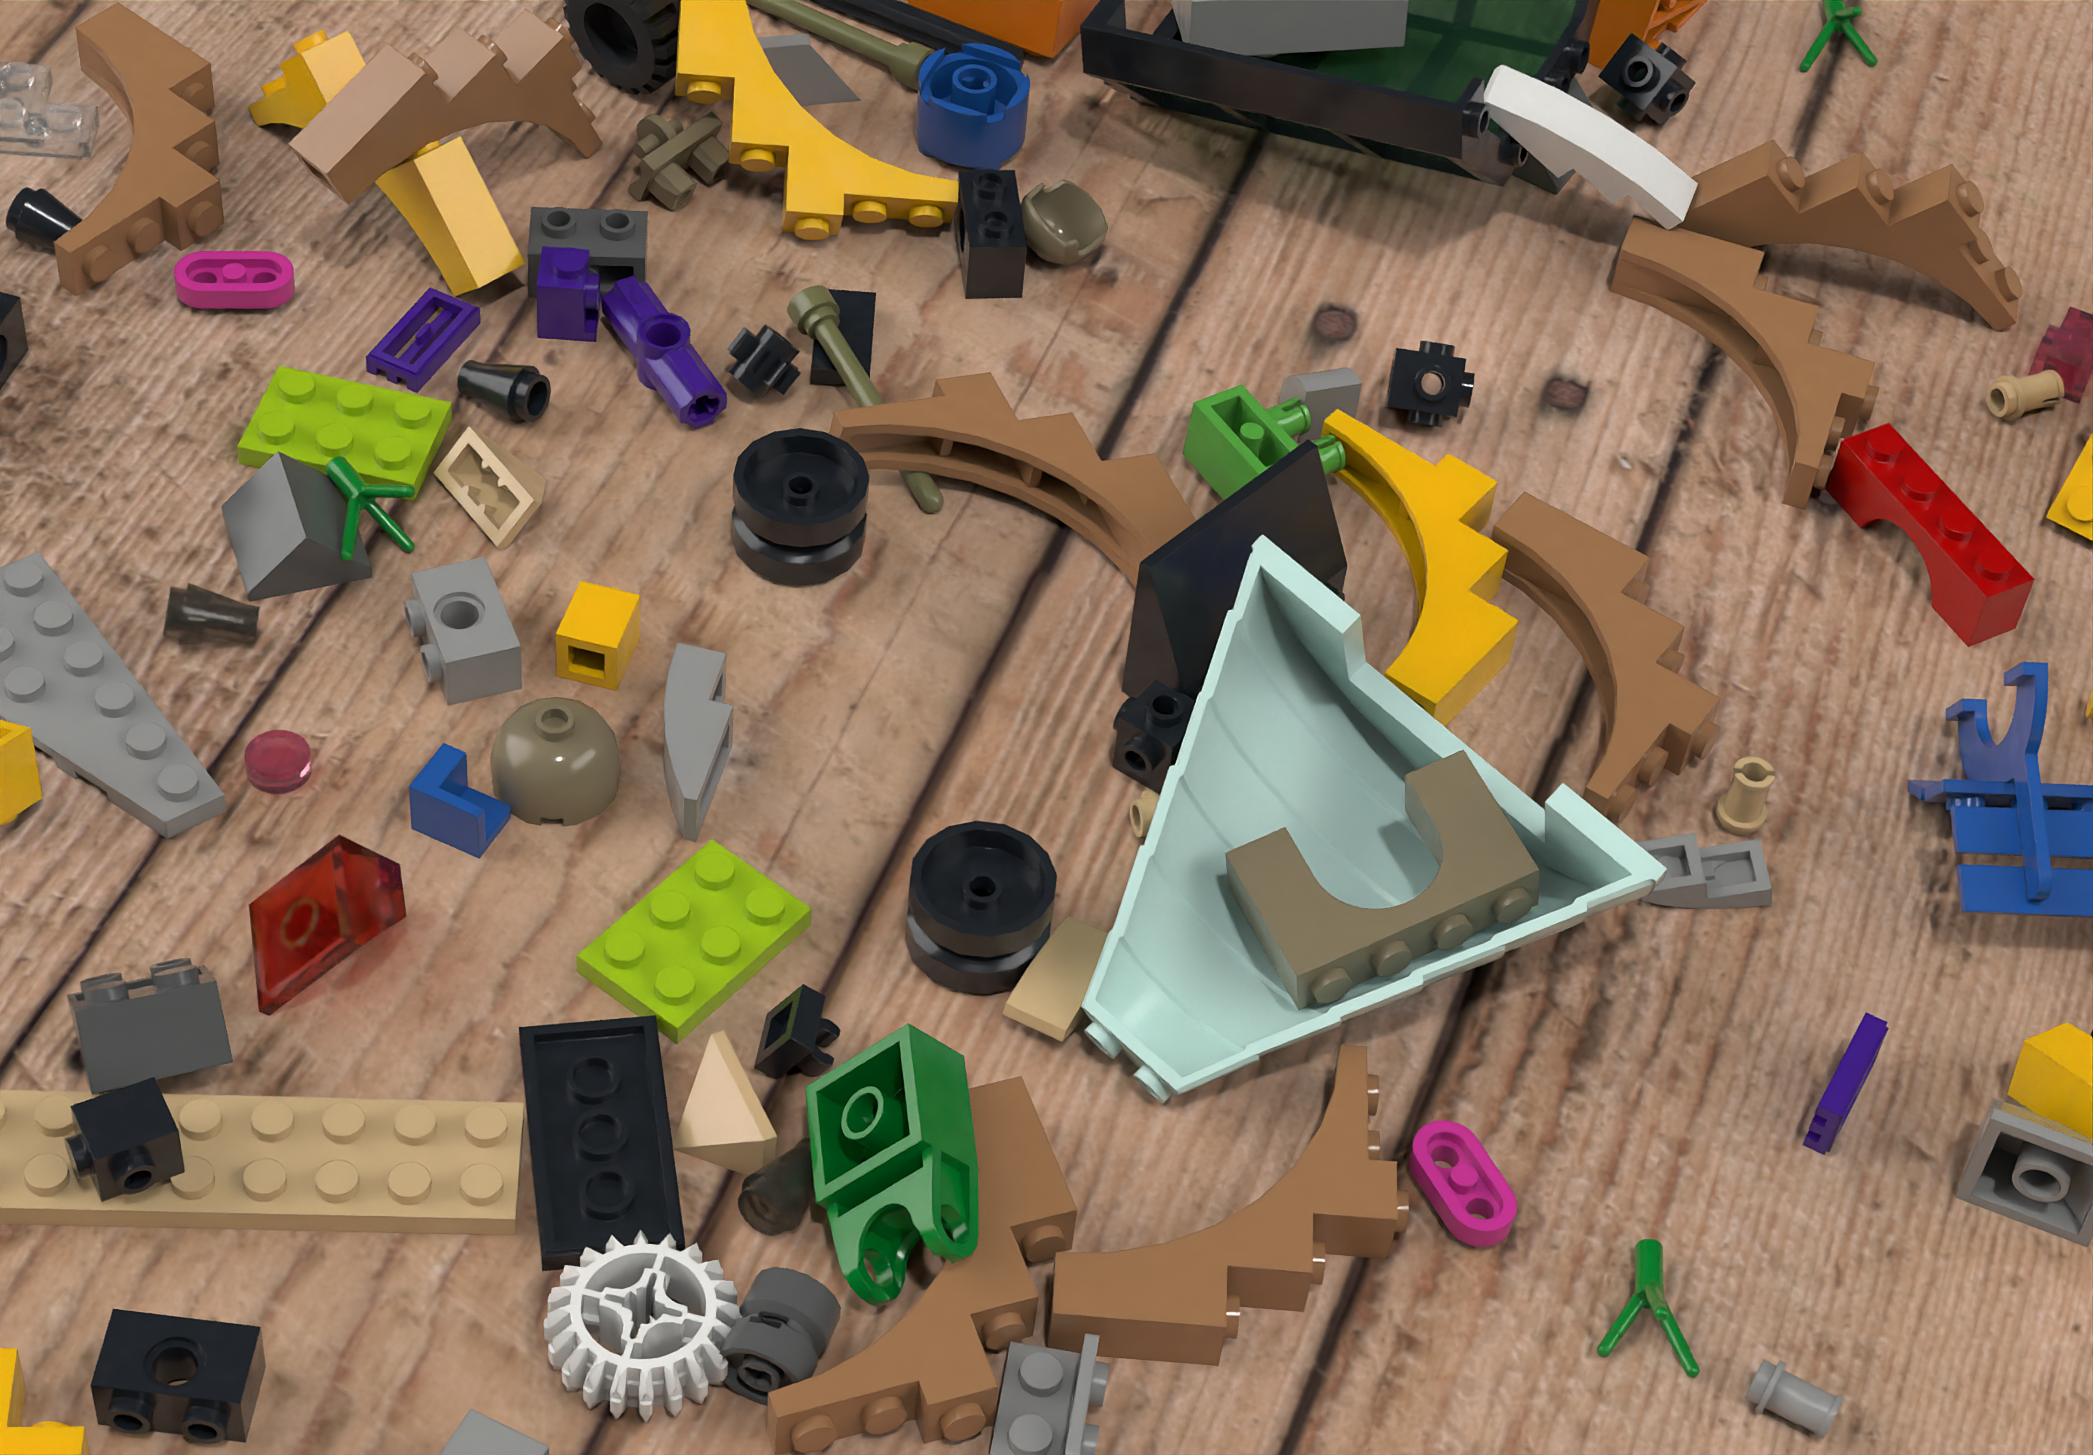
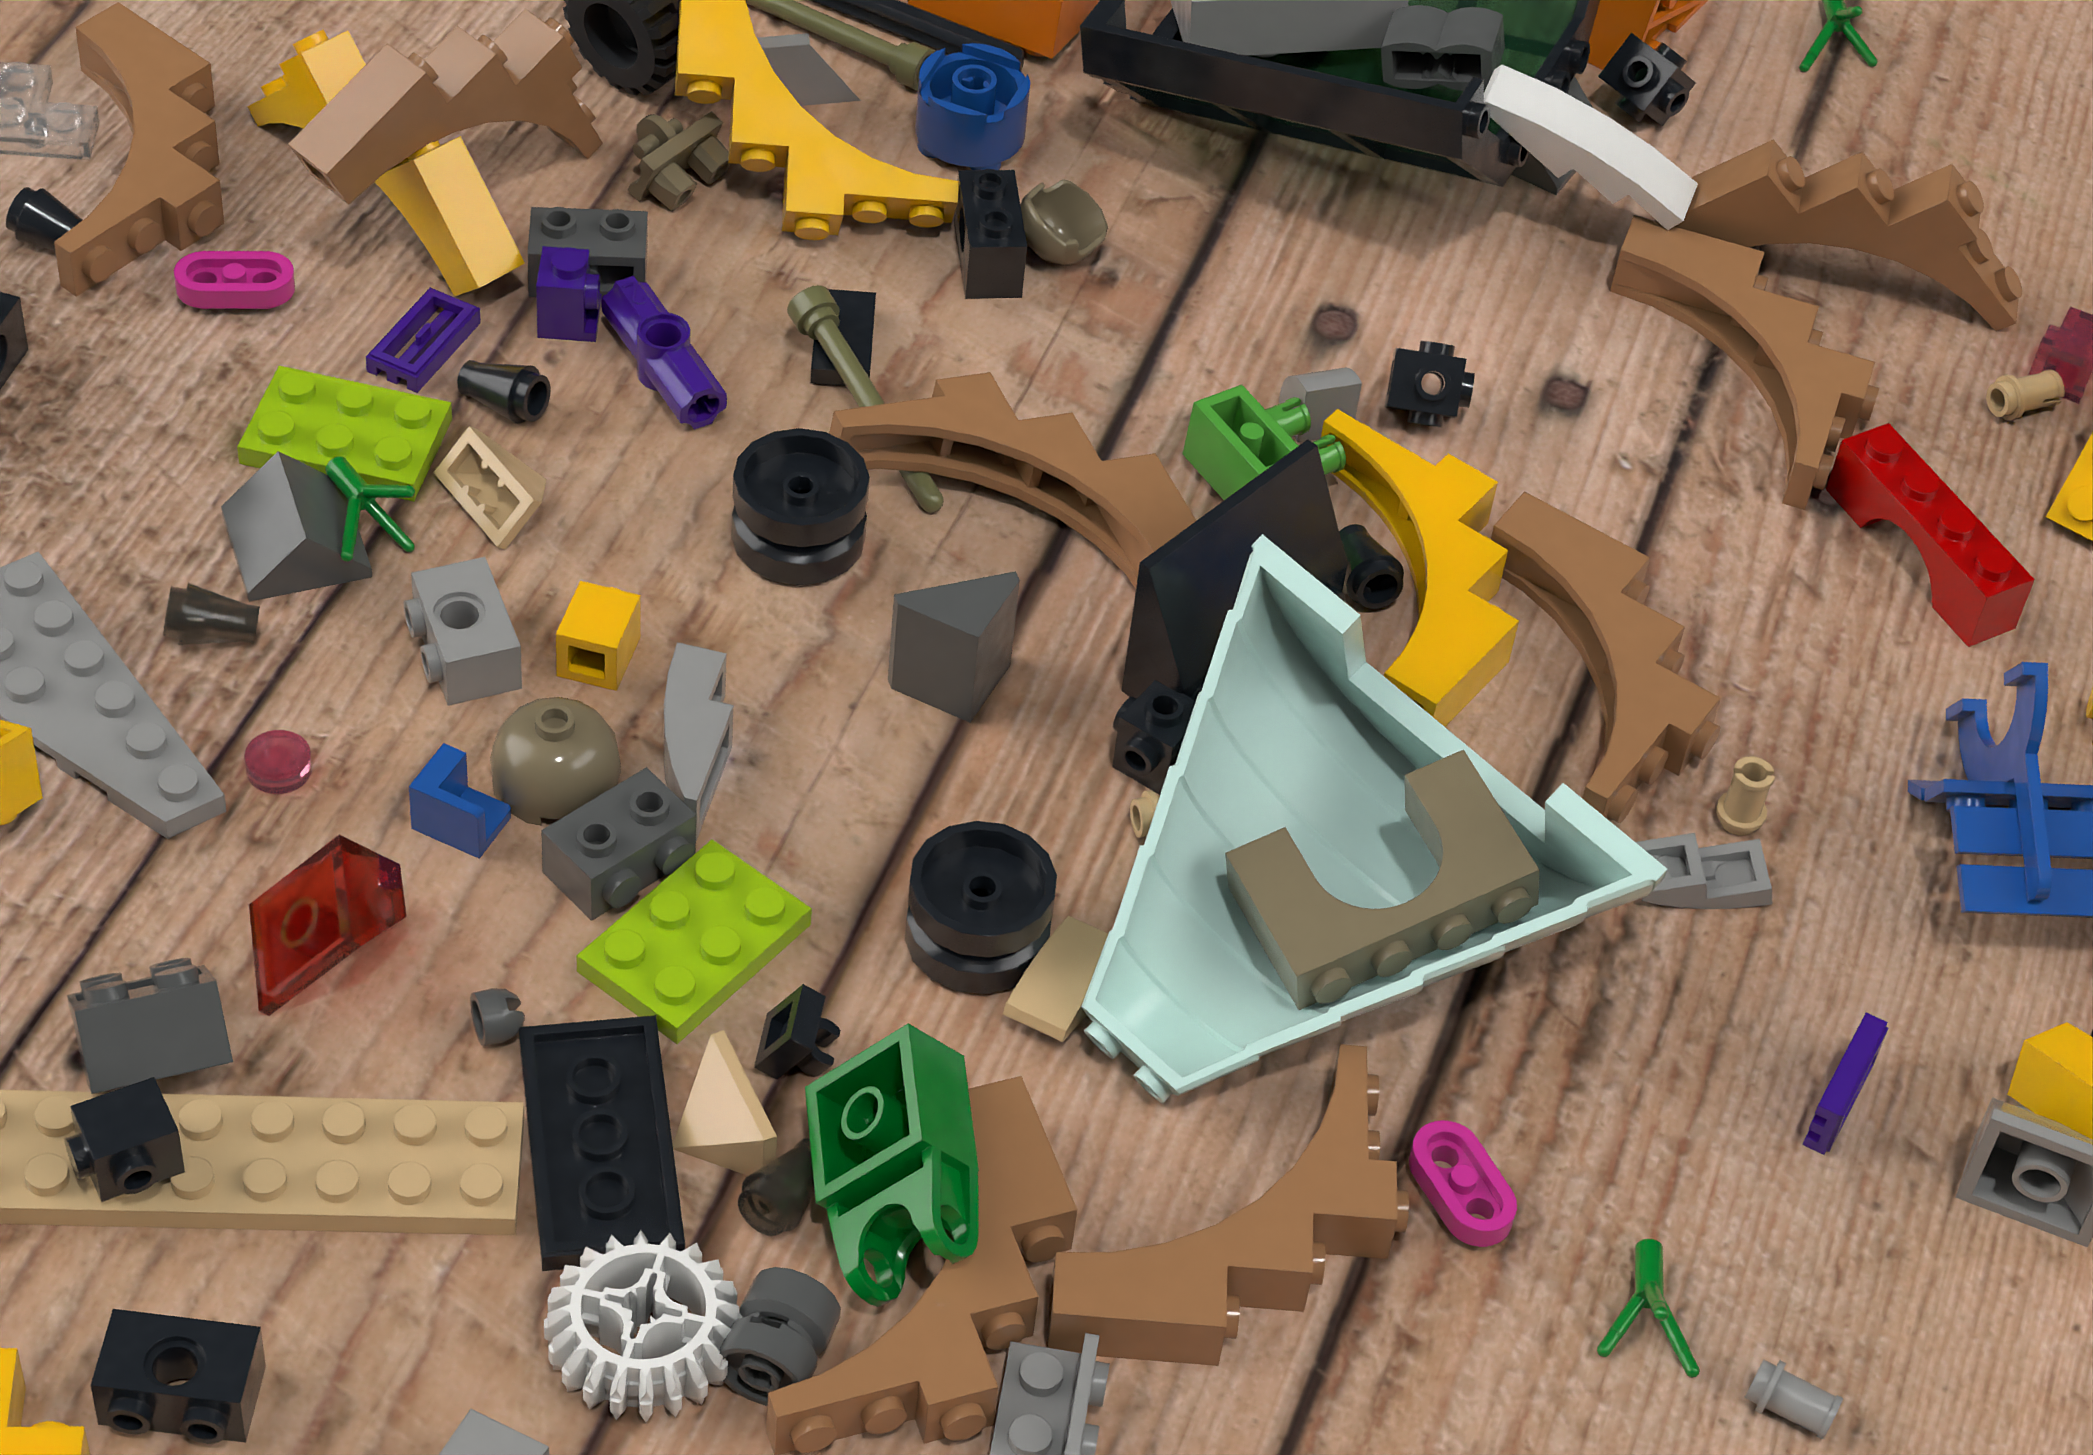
black gear [727,324,801,398] -> none
none -> dark grey hinge [470,988,525,1047]
none -> dark grey brick [541,767,696,921]
none -> dark grey slope [888,571,1020,723]
none -> black cone [1339,524,1404,609]
none -> dark grey brick [1381,5,1505,91]

